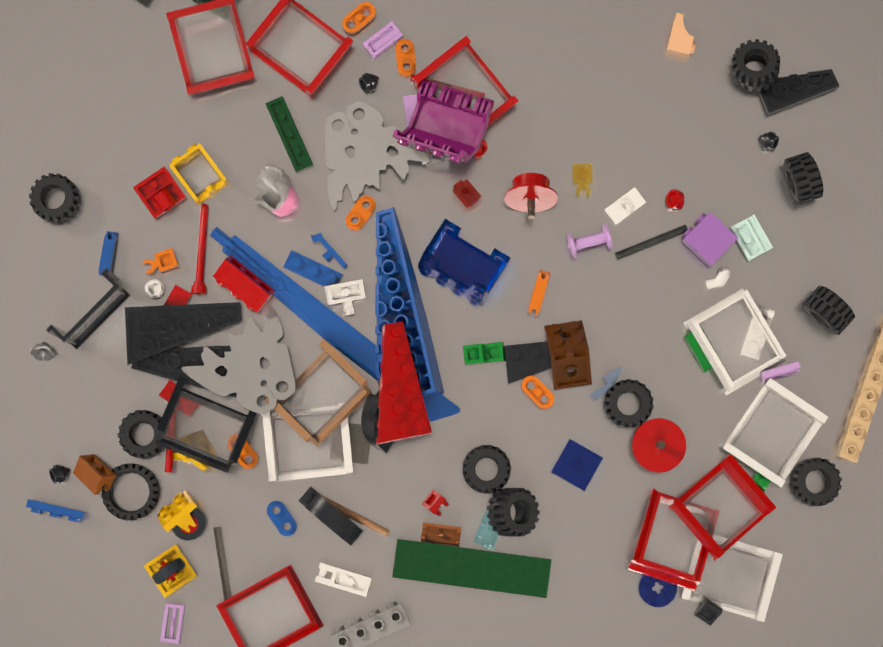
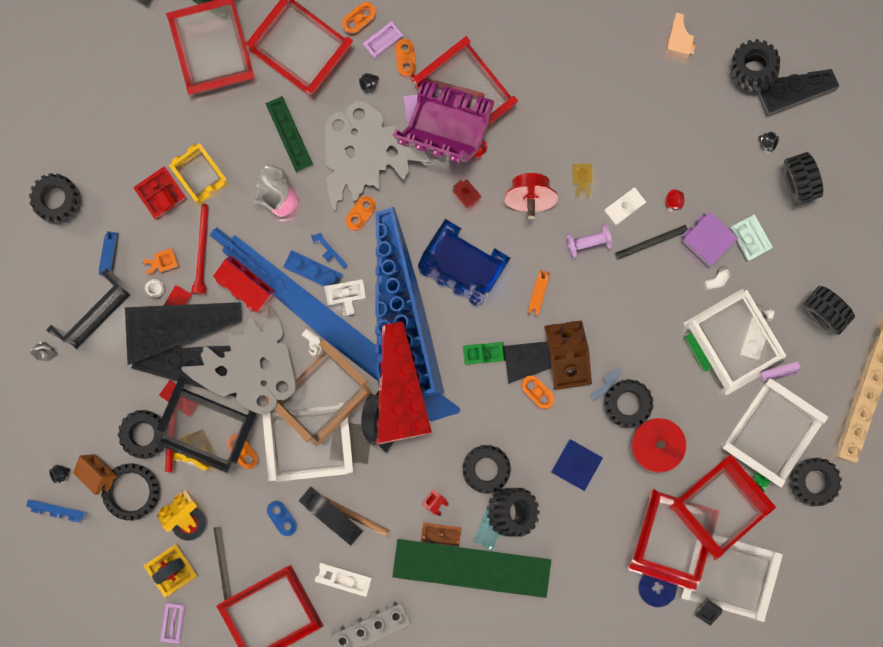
none -> white arm [302,328,322,356]

